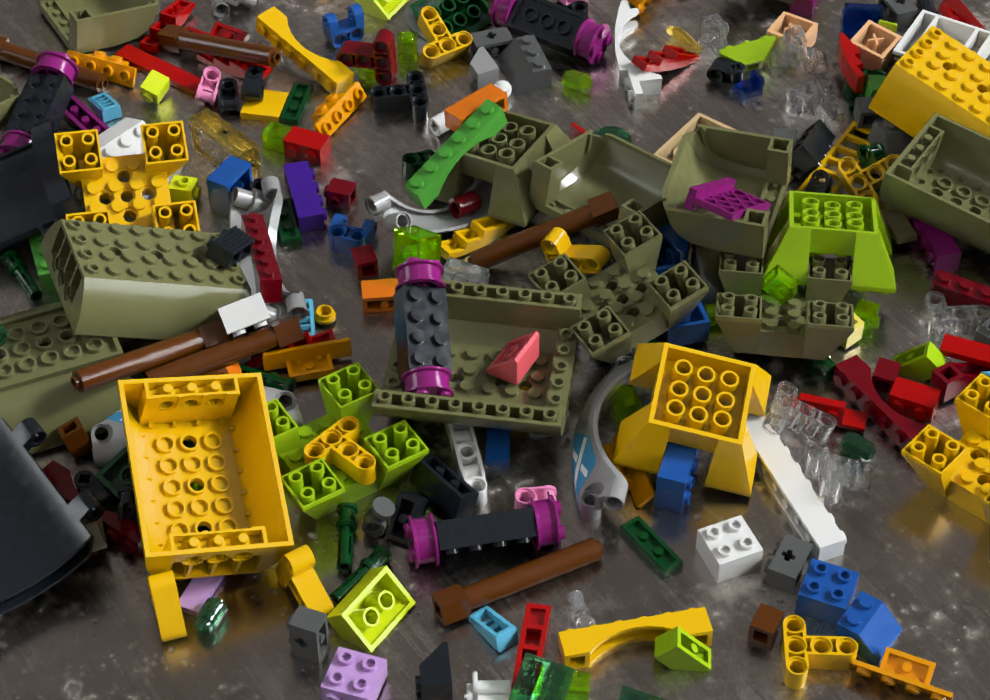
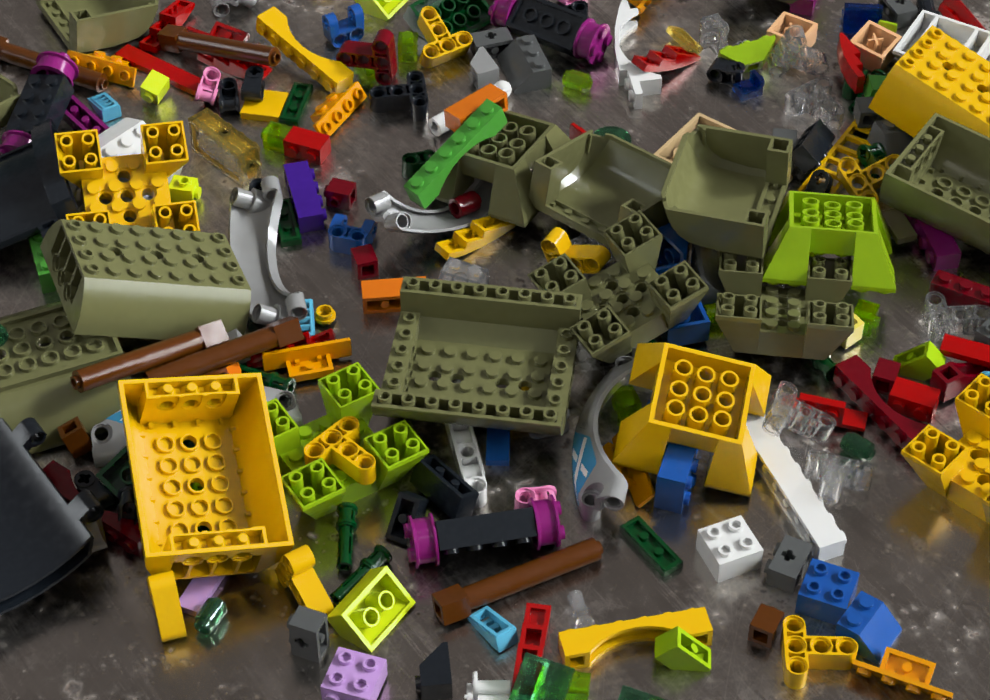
dark green pin [1,249,43,302] -> none
blue brick [206,155,253,217] -> none
black brick [206,226,255,270] -> none
white brick [218,292,270,337] -> none
dark red arch [241,213,282,303] -> none
dark grey piece [362,497,395,537] -> none
clear neon green brick [392,225,442,270] -> none
black brick [393,257,454,397] -> none
reddish brown brick [467,190,619,272] -> none
coral slope [486,331,539,385] -> none
magenta fence [683,177,771,221] -> none
clear neon green brick [762,264,797,305] -> none

